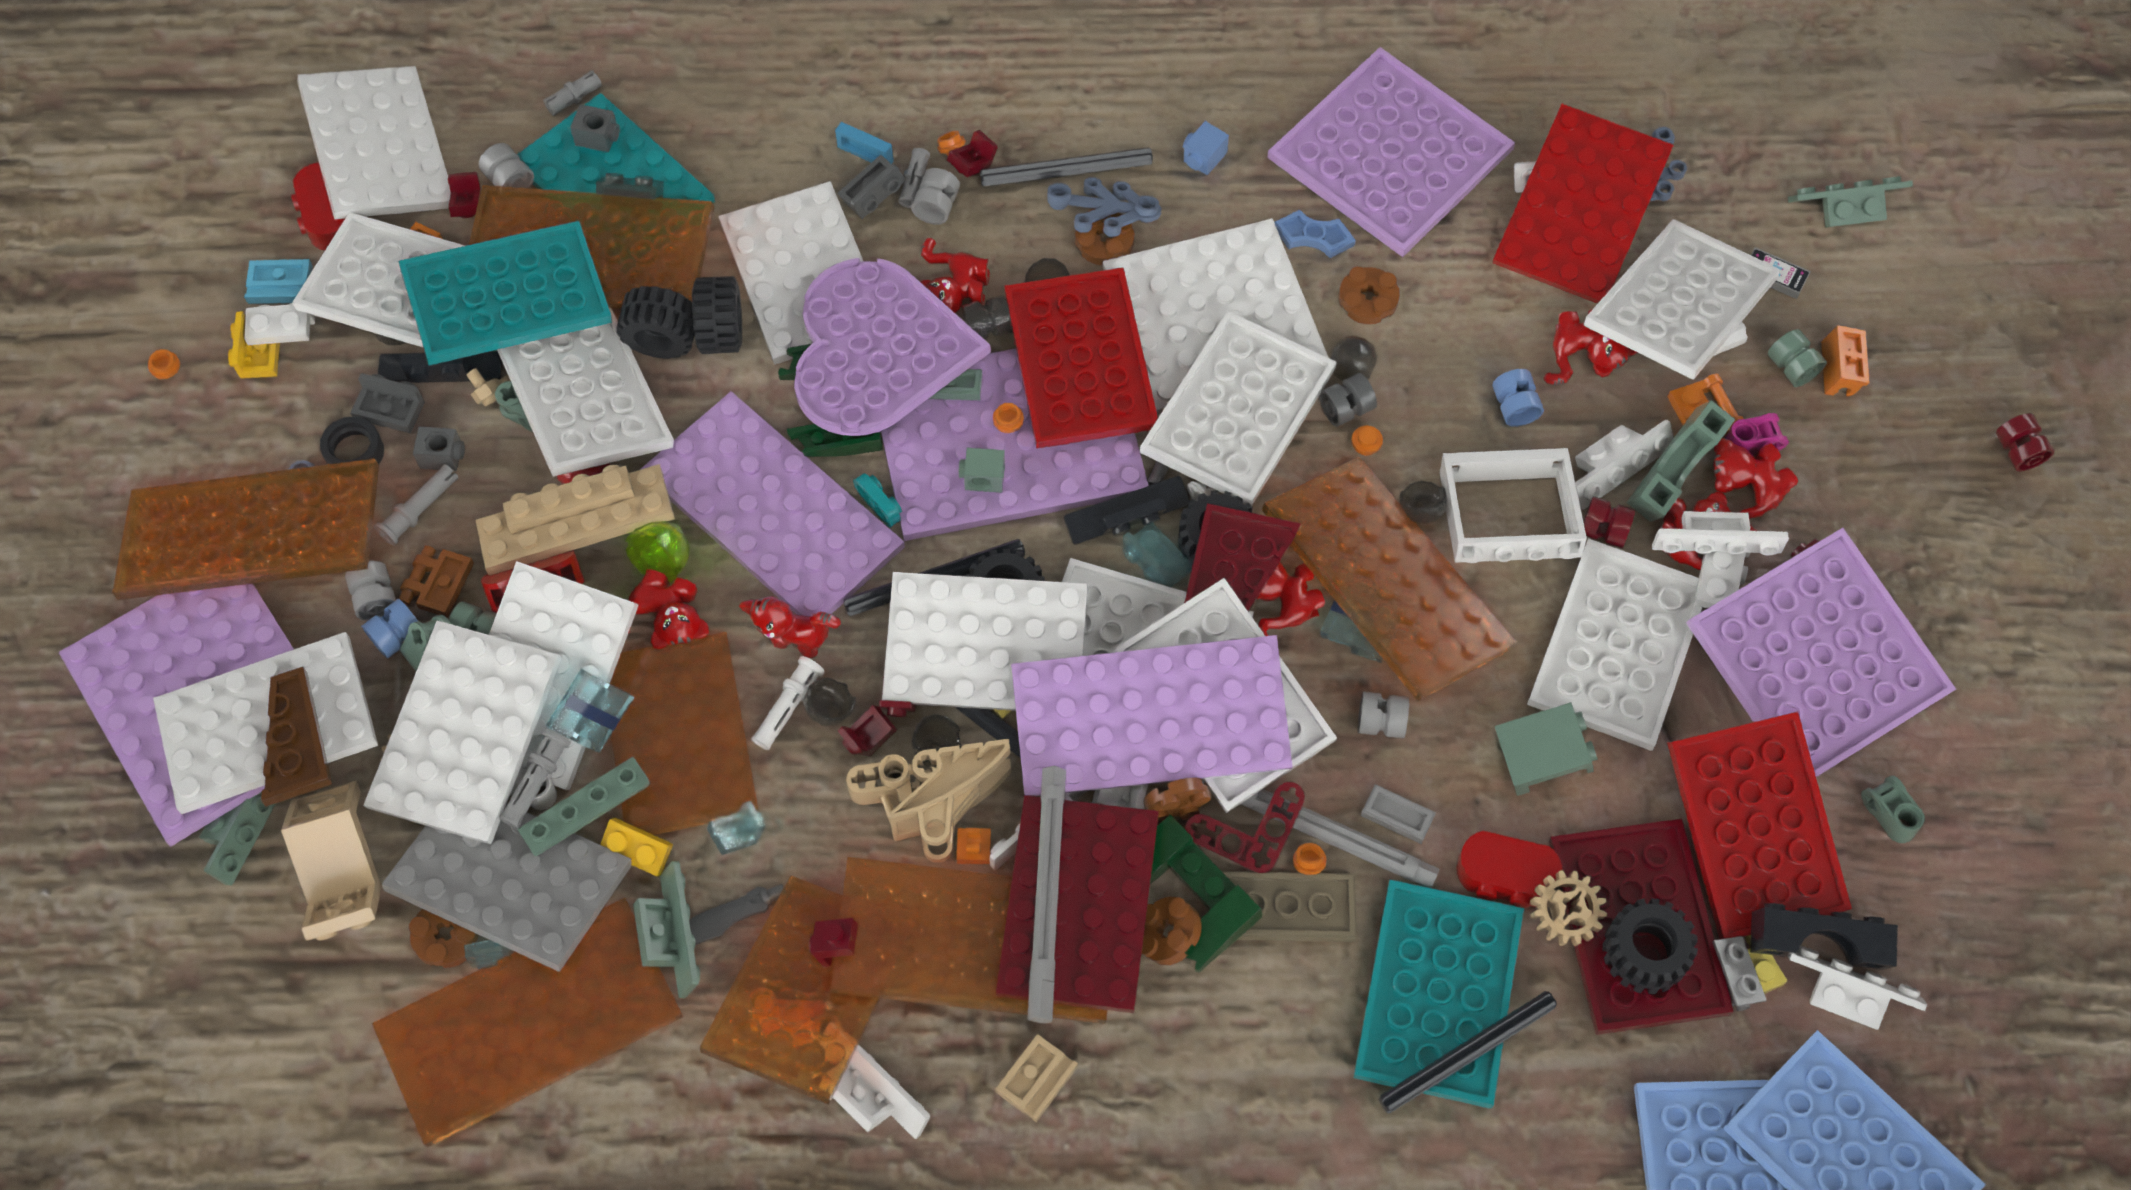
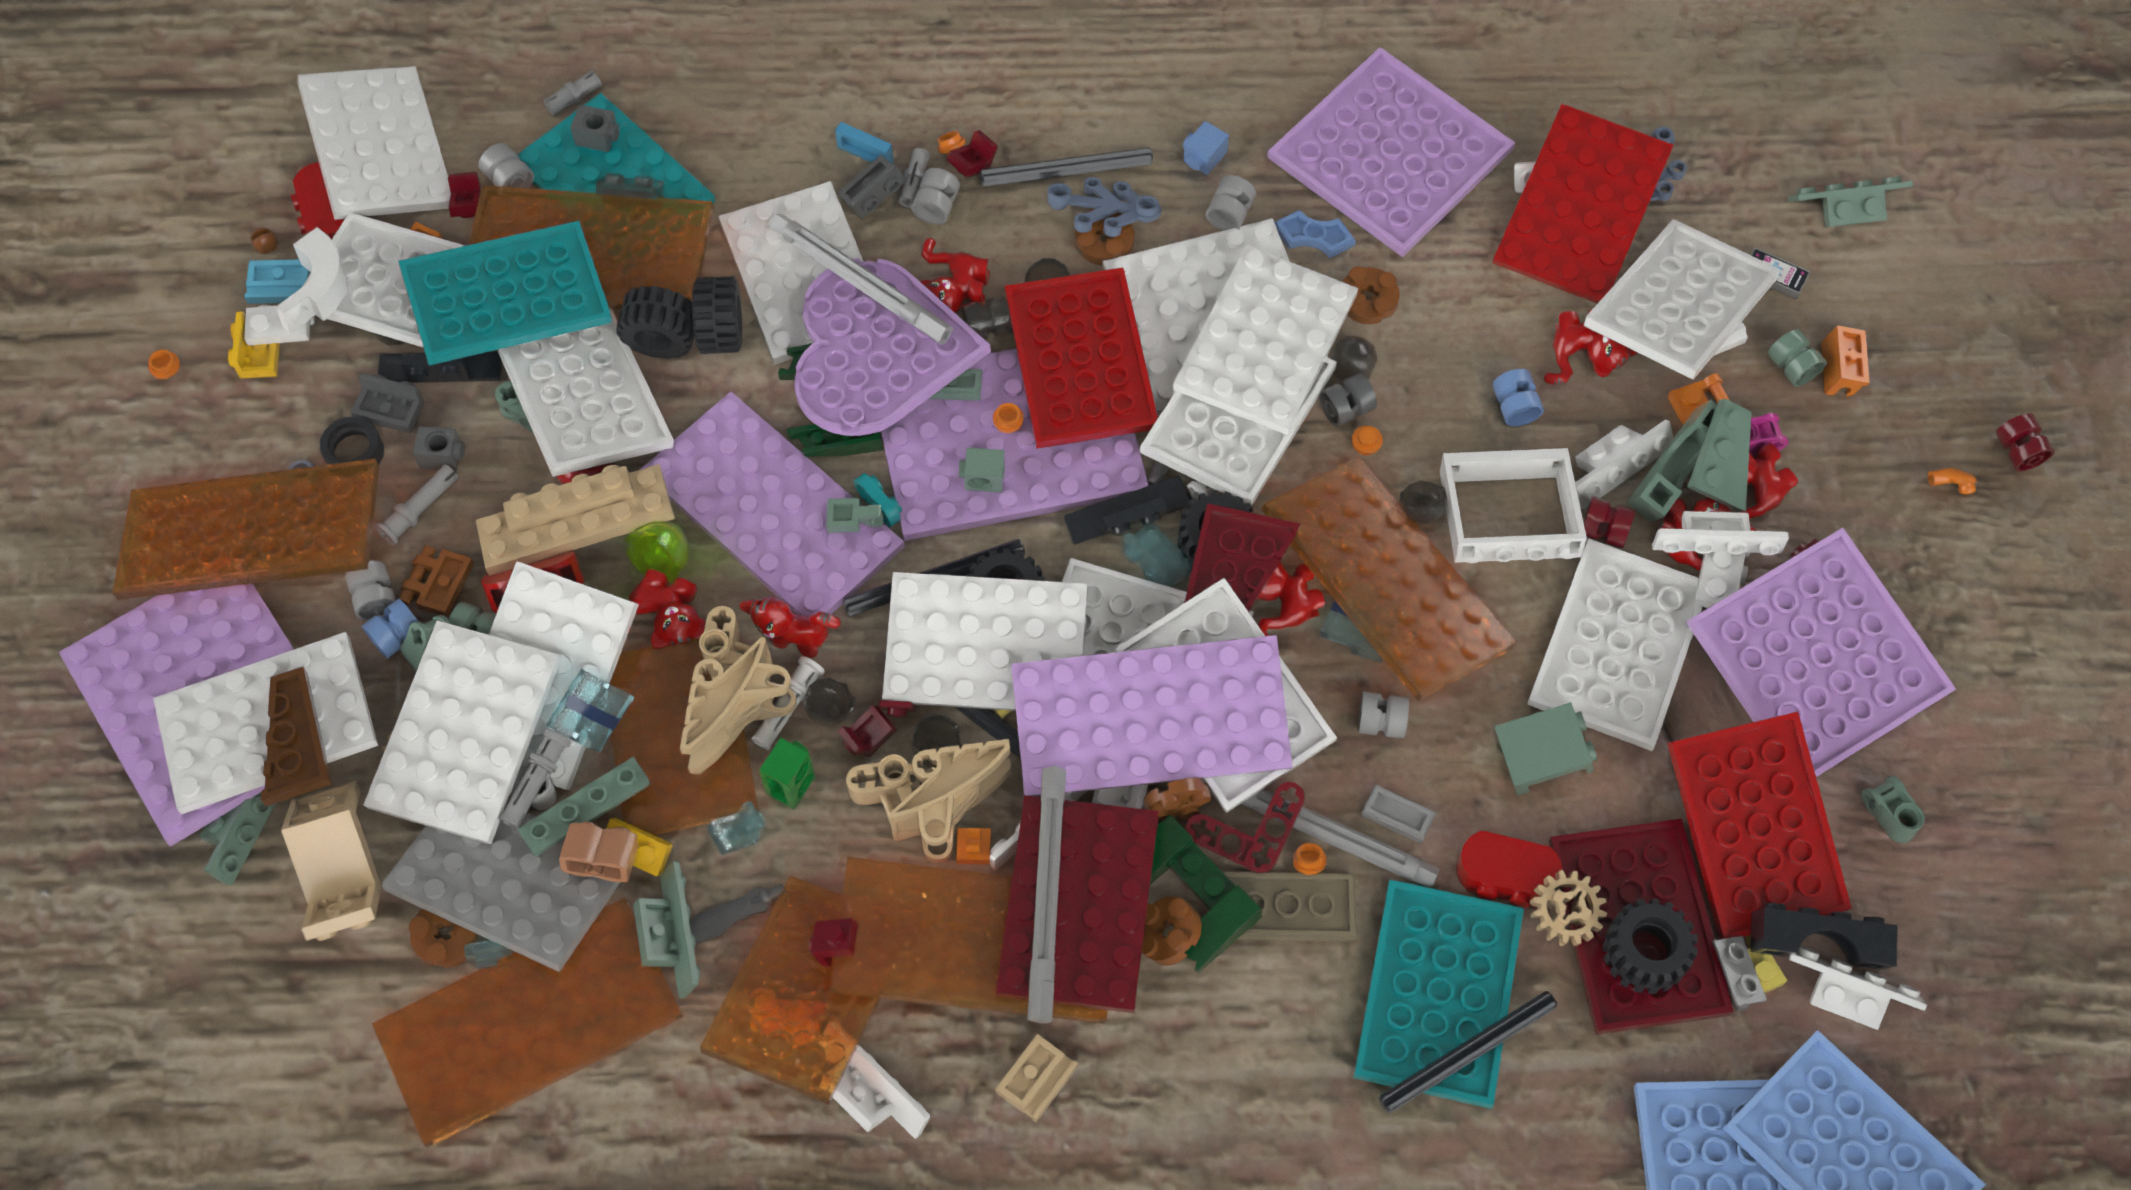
tan piece [466,368,511,407] -> none
none -> dark orange hinge [251,227,278,254]
none -> white arch [276,227,346,332]
none -> nougat brick [559,821,638,882]
none -> tan piece [680,606,797,774]
none -> green brick [759,738,815,810]
none -> light grey piece [769,214,953,345]
none -> sand green plate [826,498,884,533]
none -> white plate [1173,245,1358,435]
none -> light grey wheel [1205,175,1256,231]
none -> sand green wing [1687,399,1751,512]
none -> orange arm [1928,468,1977,494]

